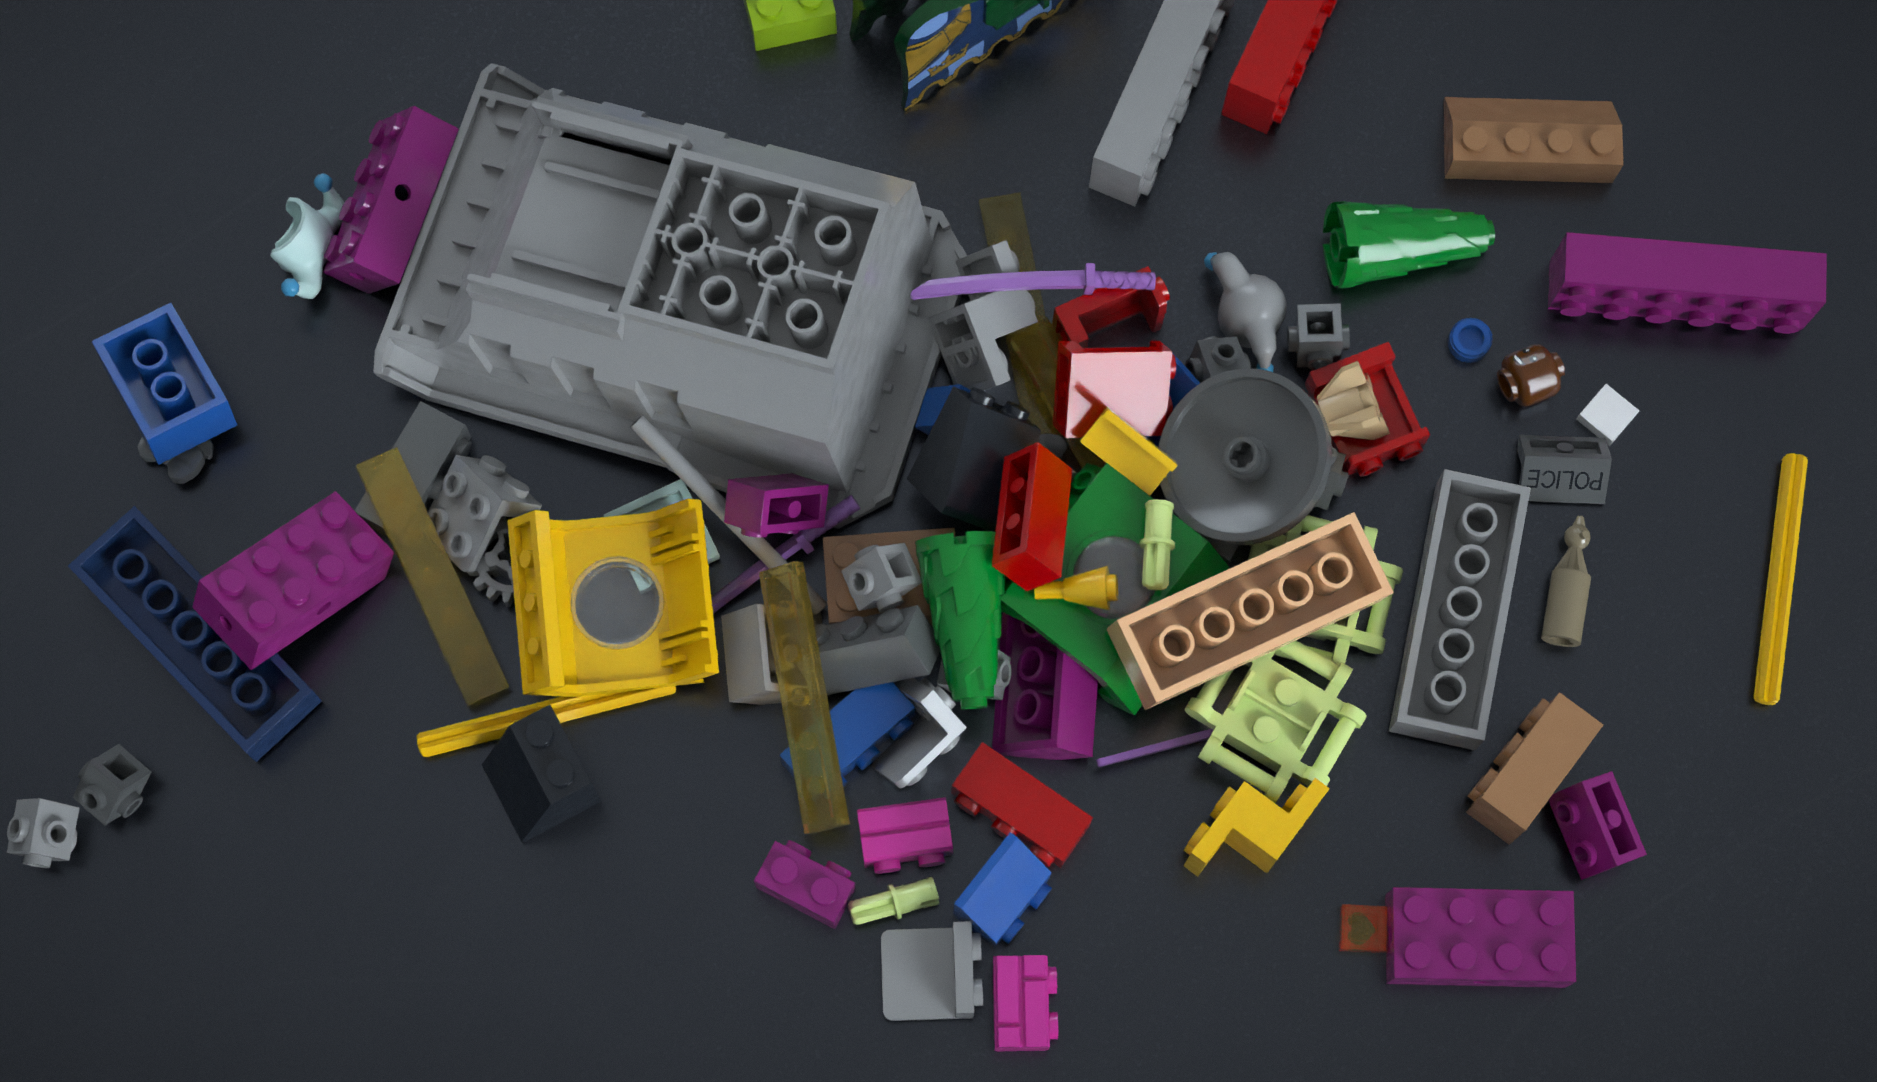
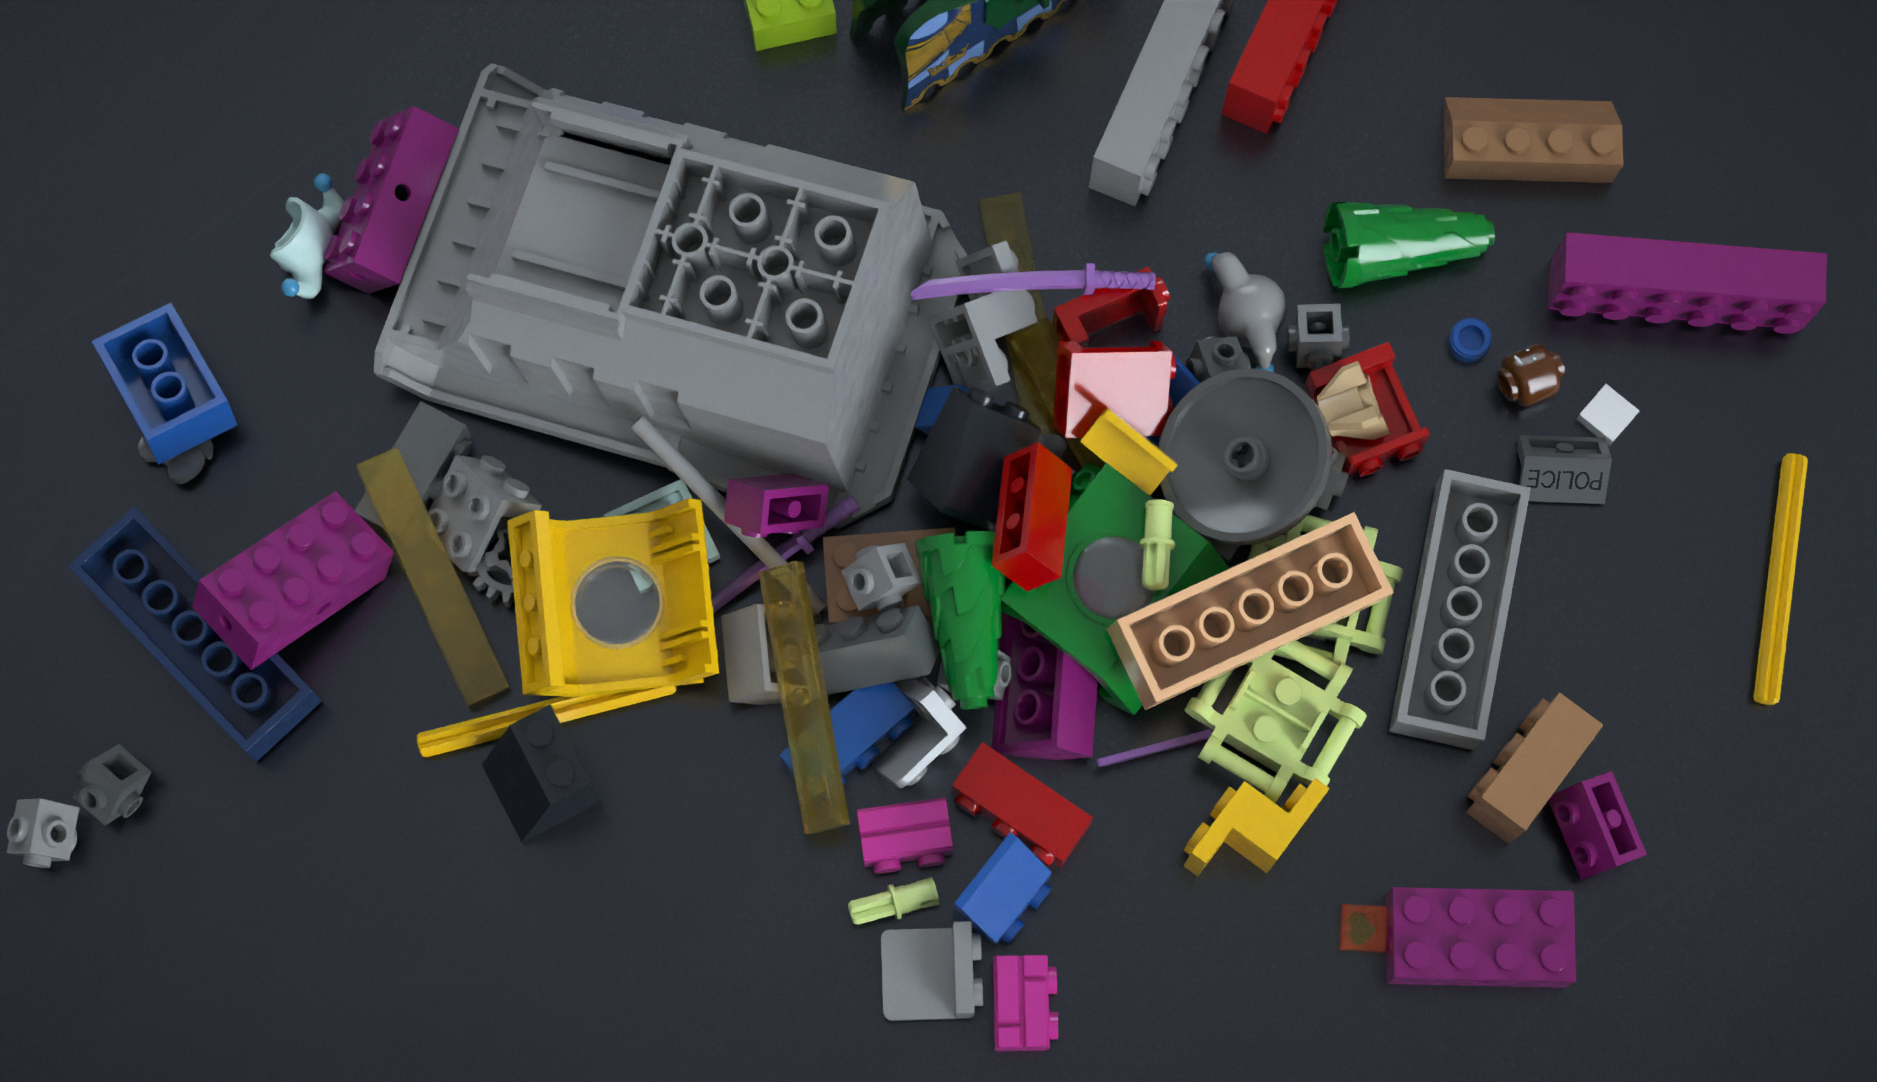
magenta brick [754,840,856,929] -> none
yellow cone [1034,566,1119,610] -> none
dark tan wheel [1541,516,1591,647] -> none

